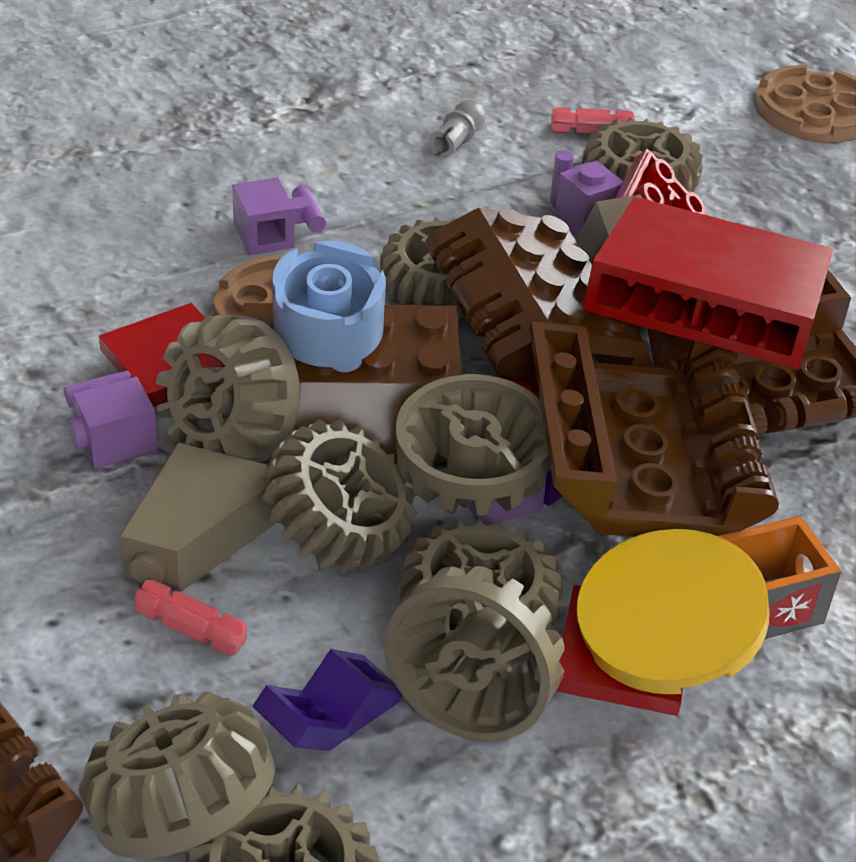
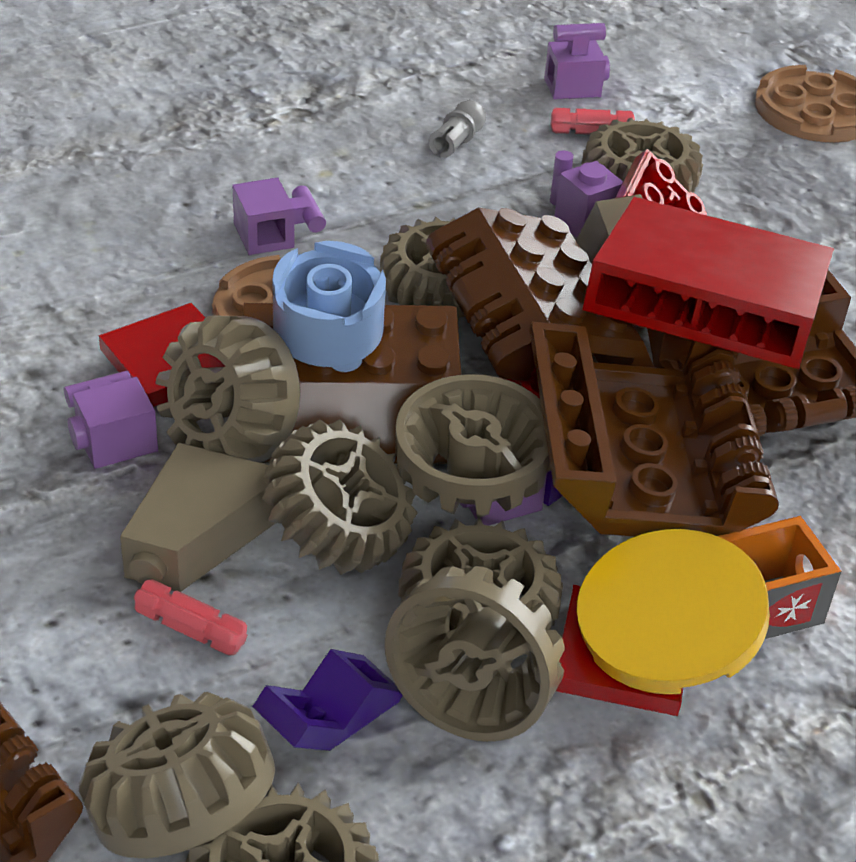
none -> medium lavender brick [544,23,610,99]

